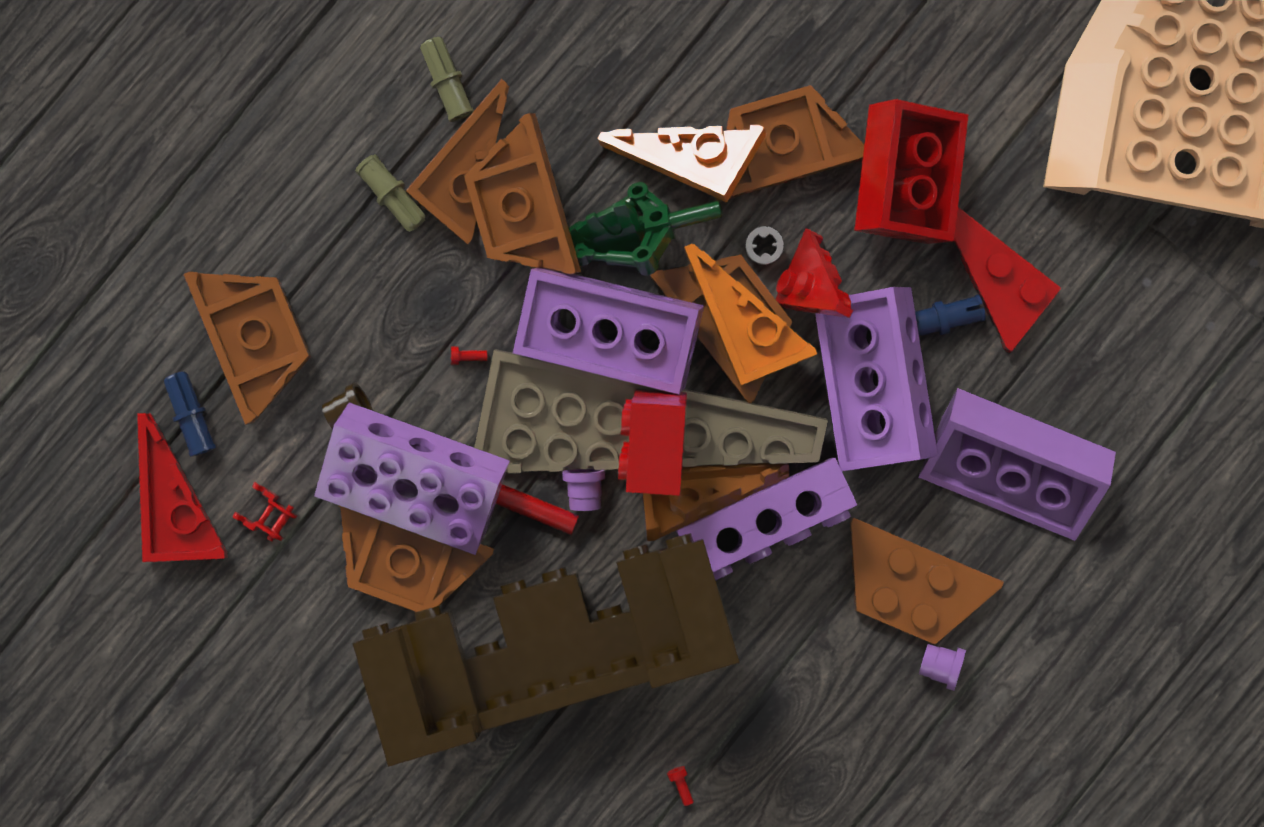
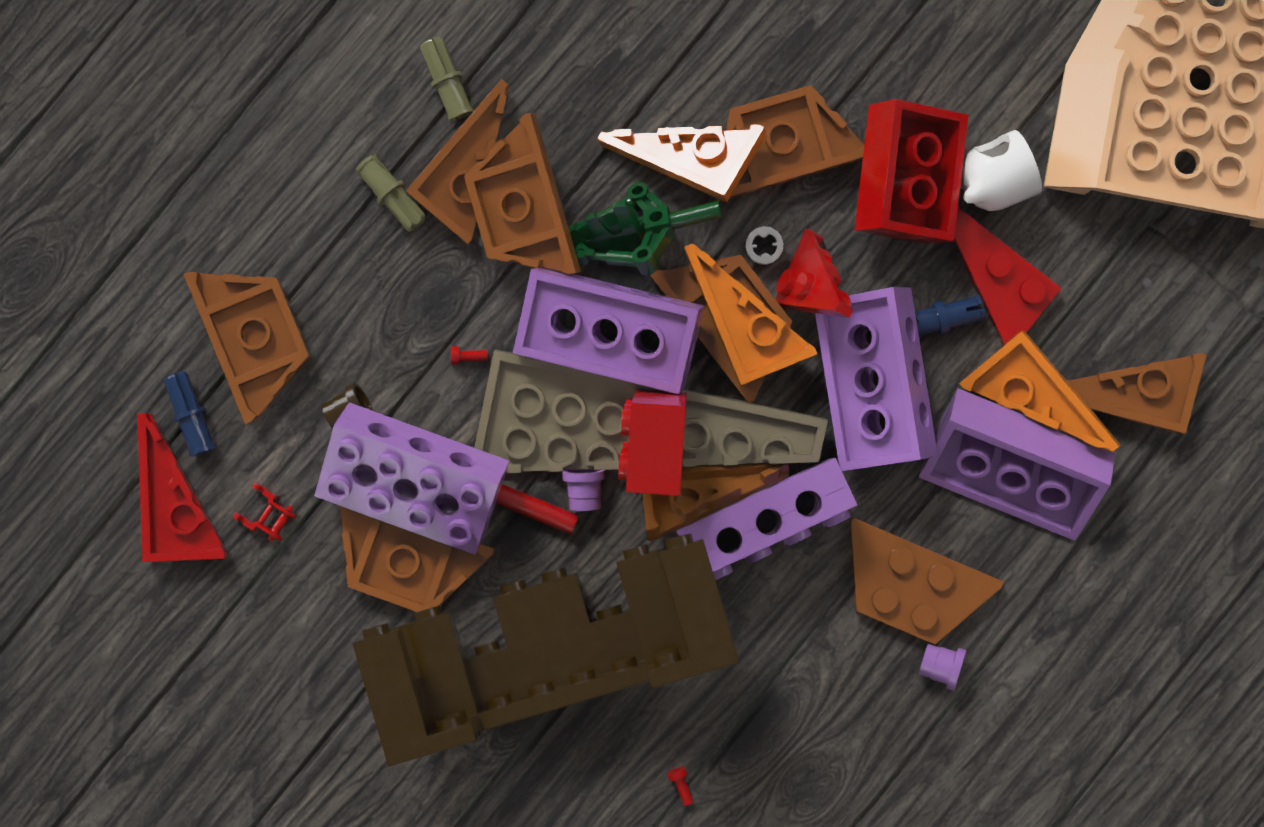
none -> orange wing [959,331,1121,452]
none -> white piece [960,130,1042,211]
none -> dark orange wing [1066,353,1207,435]

